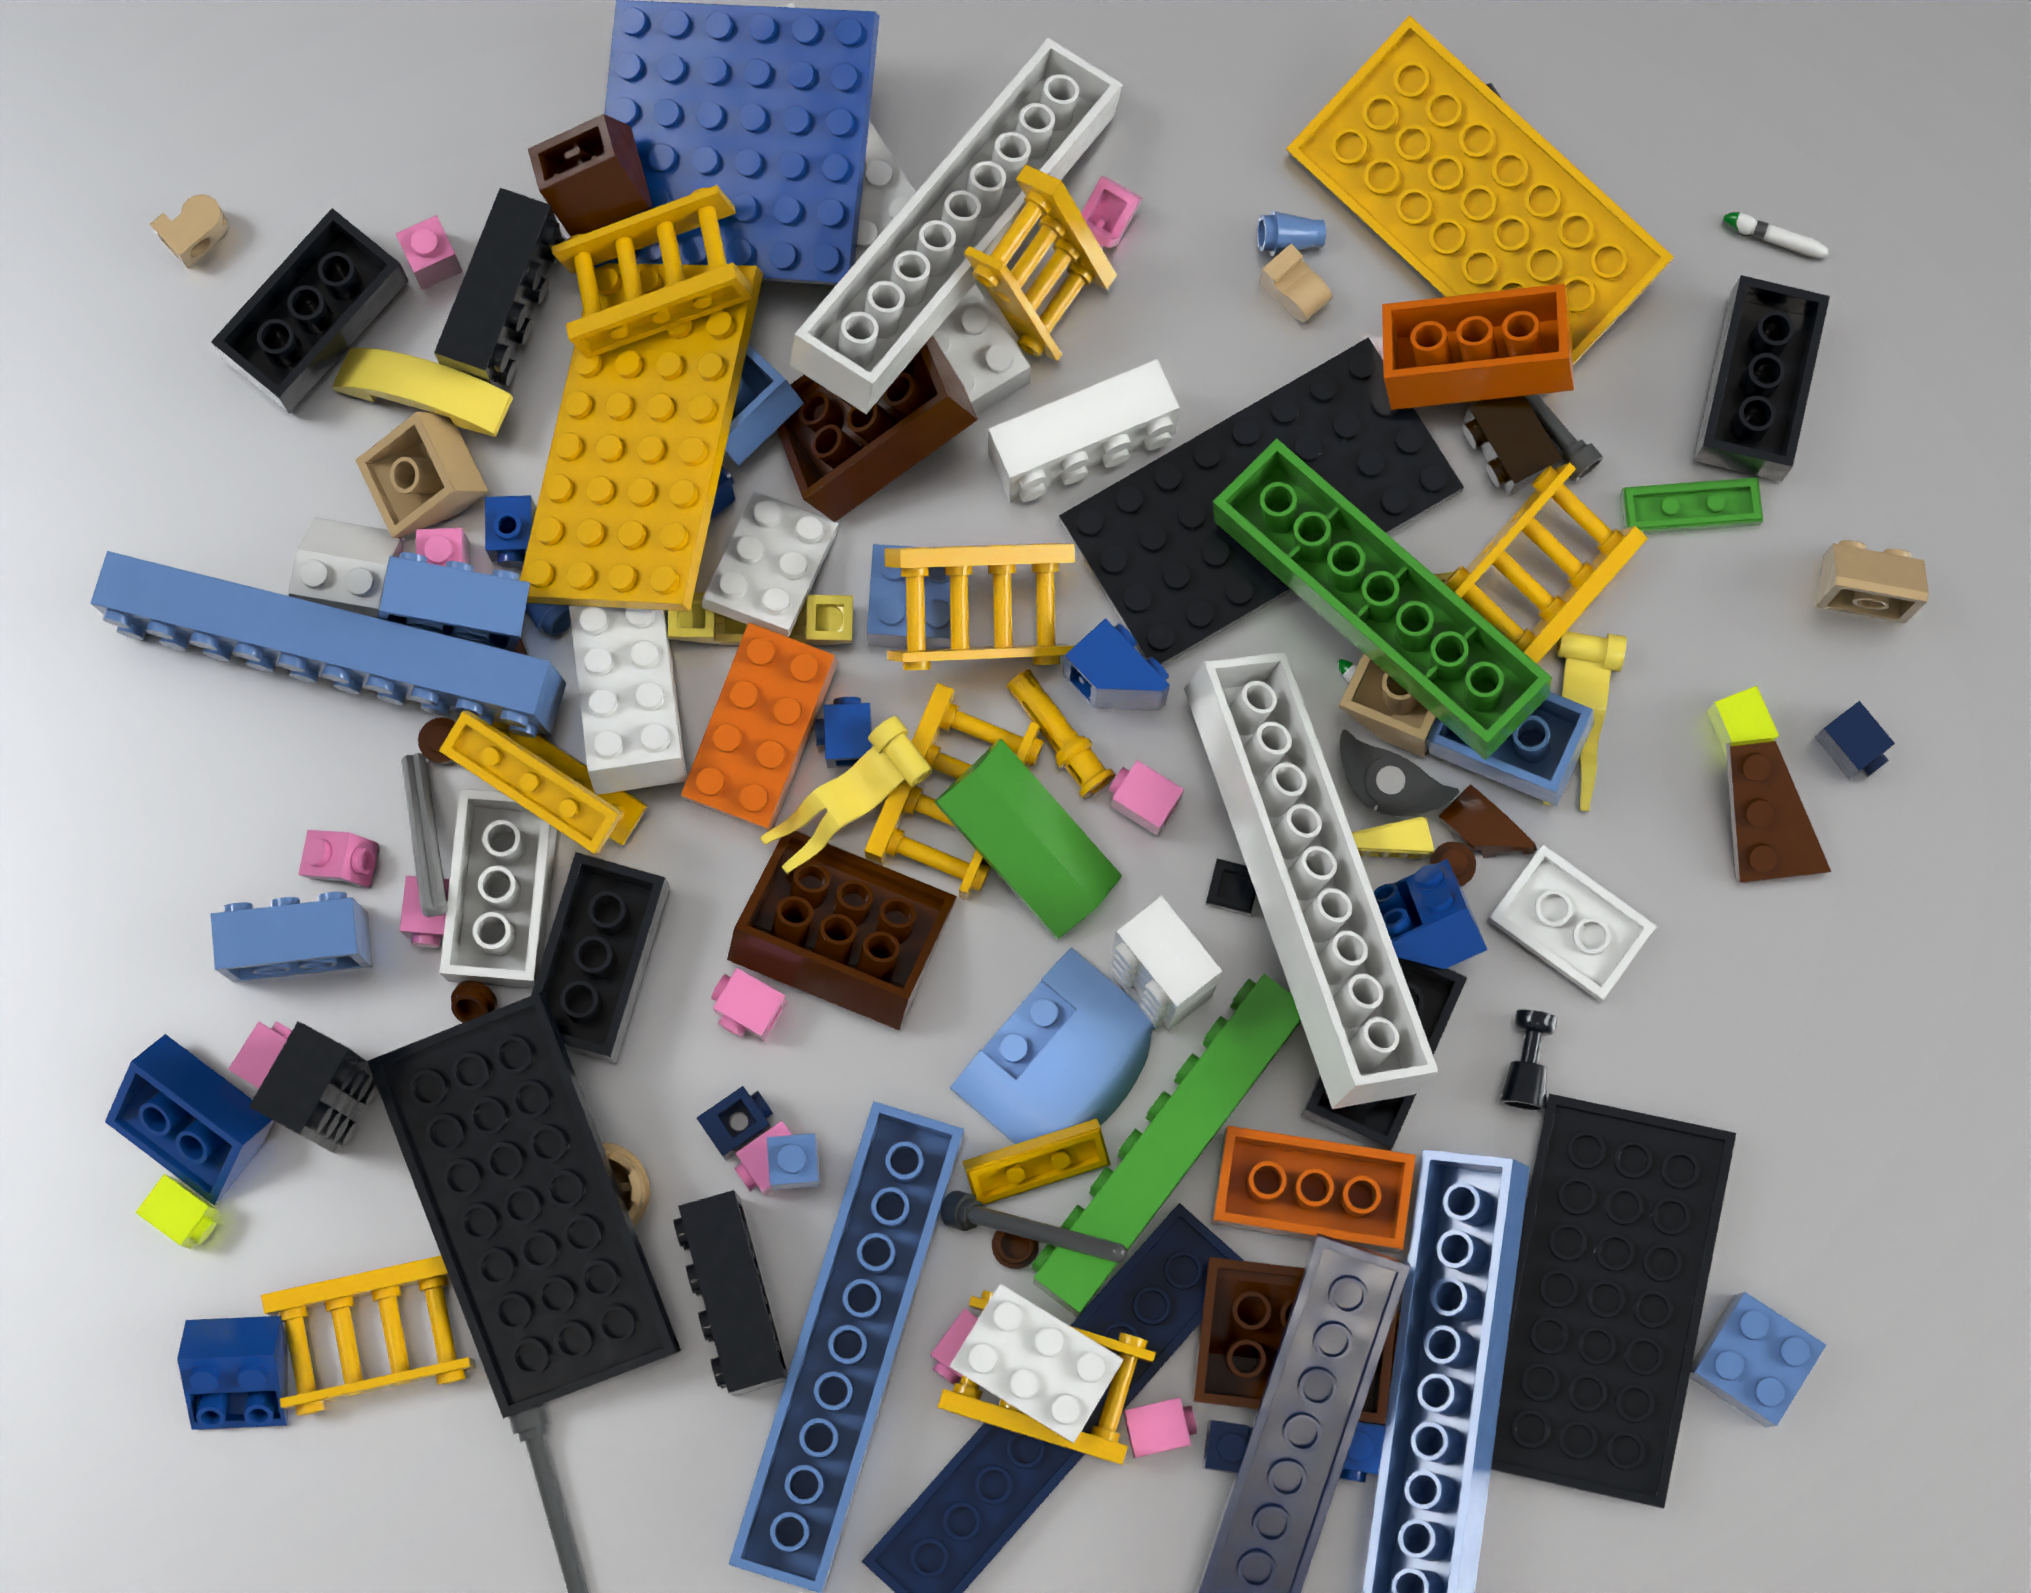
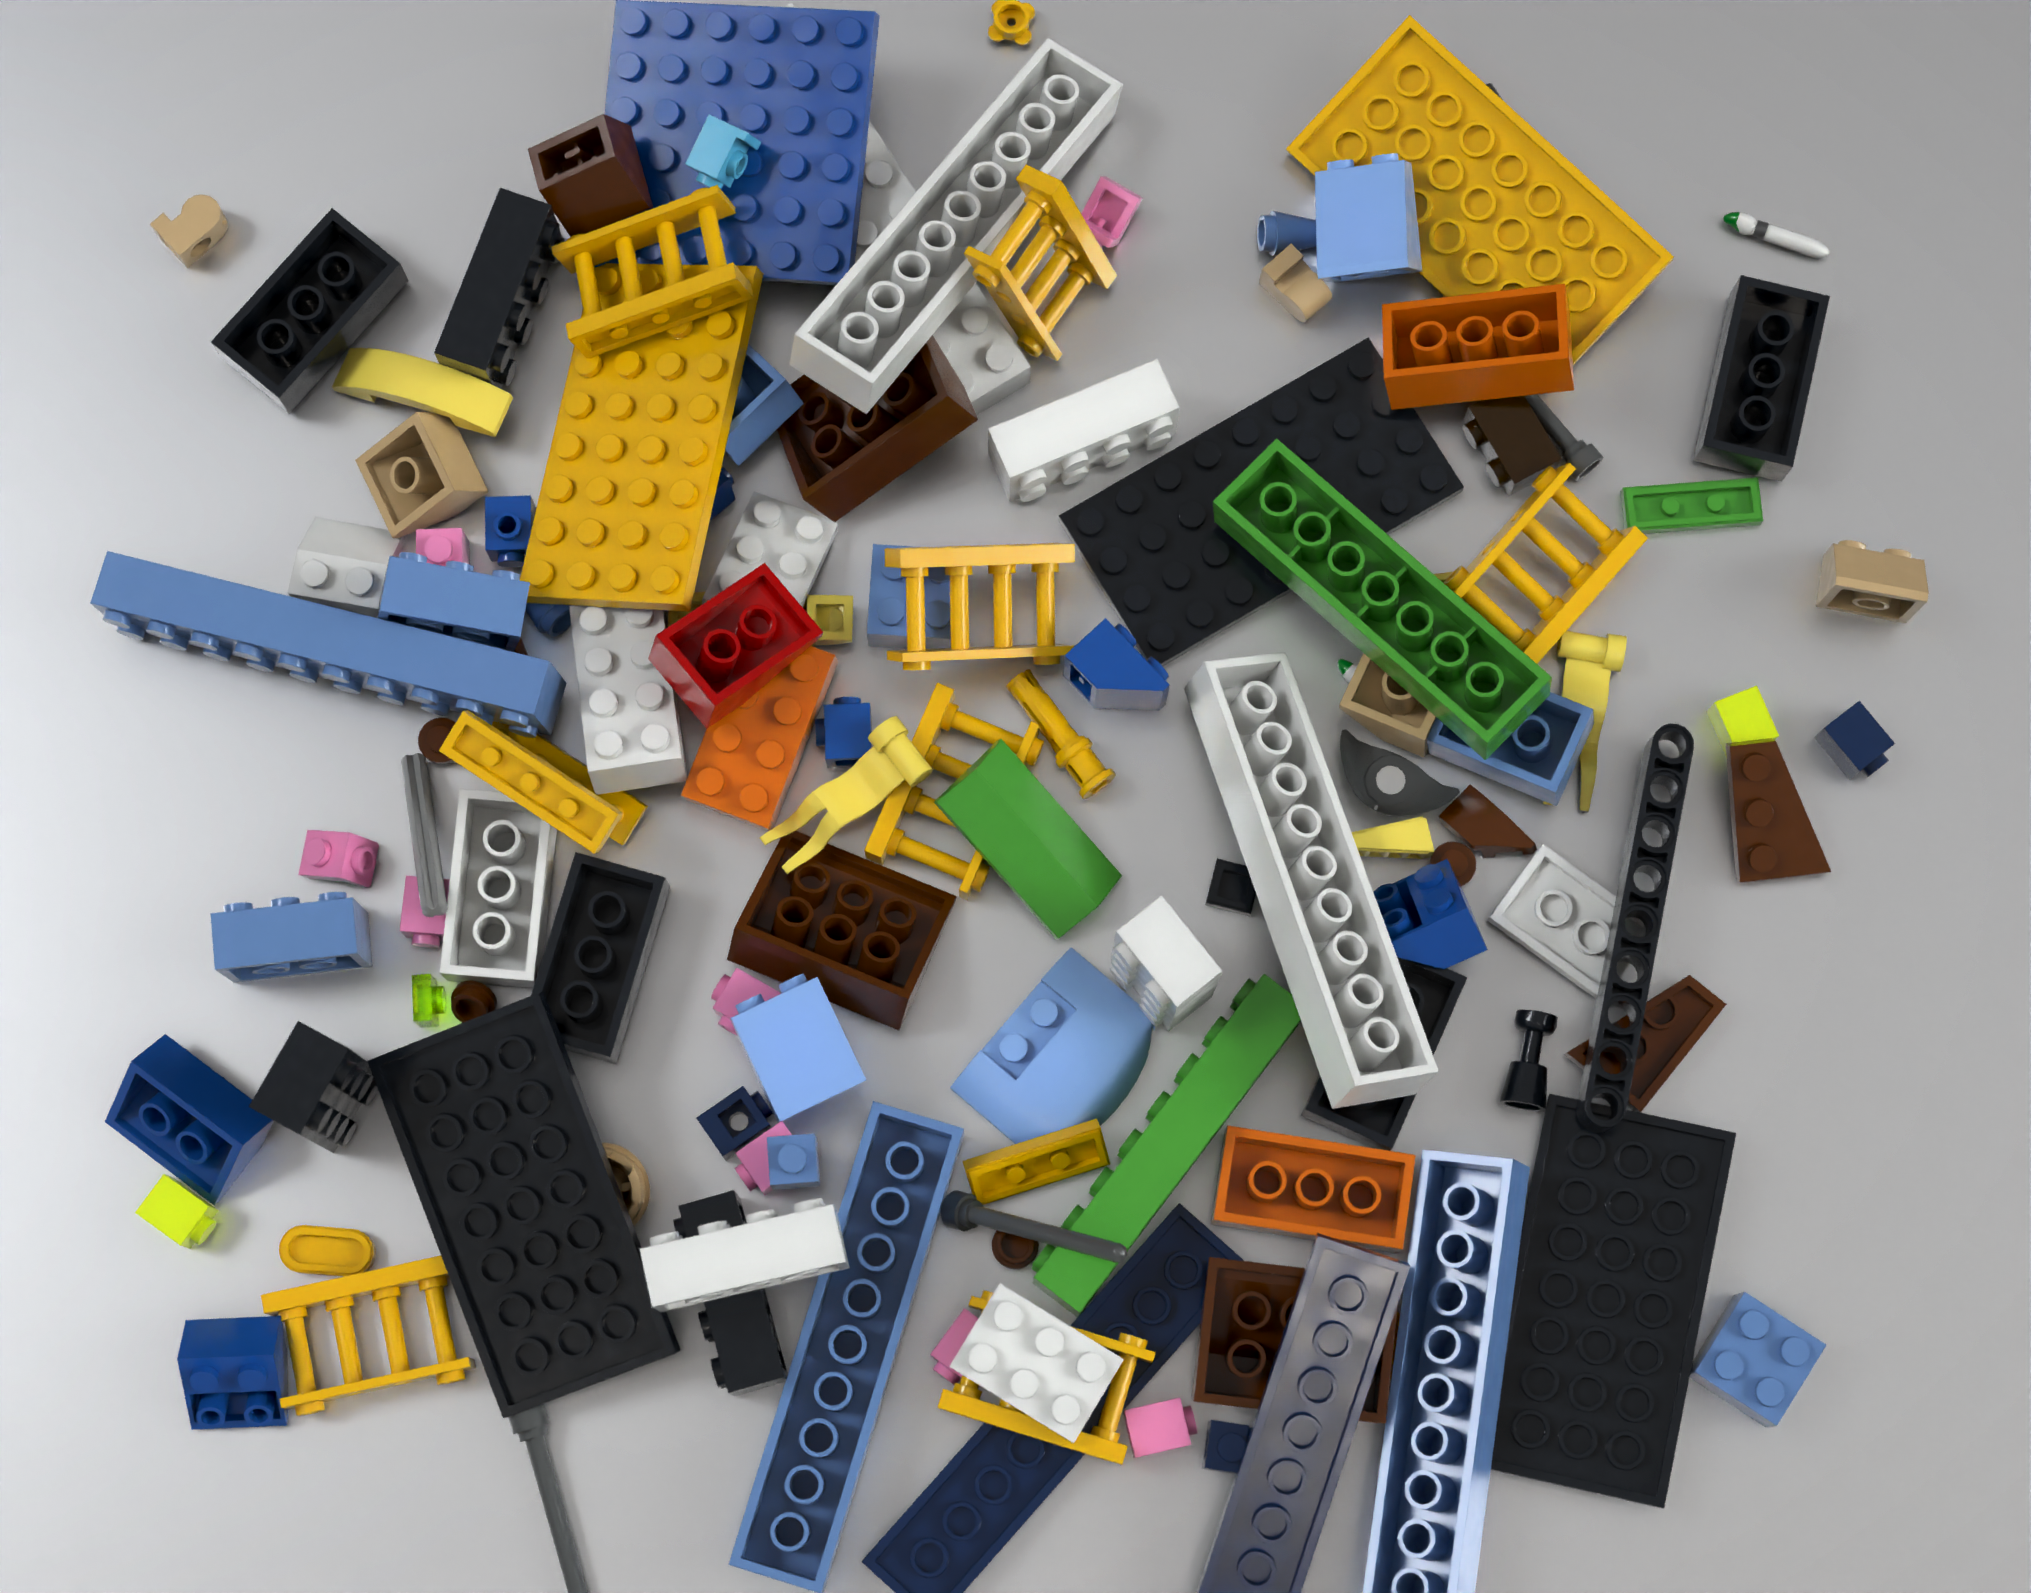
bright pink brick [228,1021,292,1088] -> none
bright pink brick [396,215,463,290] -> none
bright pink brick [1109,760,1184,836] -> none
blue brick [1339,1422,1385,1483] -> none
none -> yellow tile [279,1225,376,1277]
none -> clear neon green plate [412,974,446,1028]
none -> white brick [640,1198,850,1312]
none -> red slope [648,563,823,729]
none -> medium azure brick [685,114,761,189]
none -> light blue slope [730,973,866,1122]
none -> yellow plate [988,0,1035,46]
none -> light blue slope [1315,153,1423,283]
none -> reddish brown wing [1564,975,1727,1112]
none -> black beam [1576,723,1694,1133]

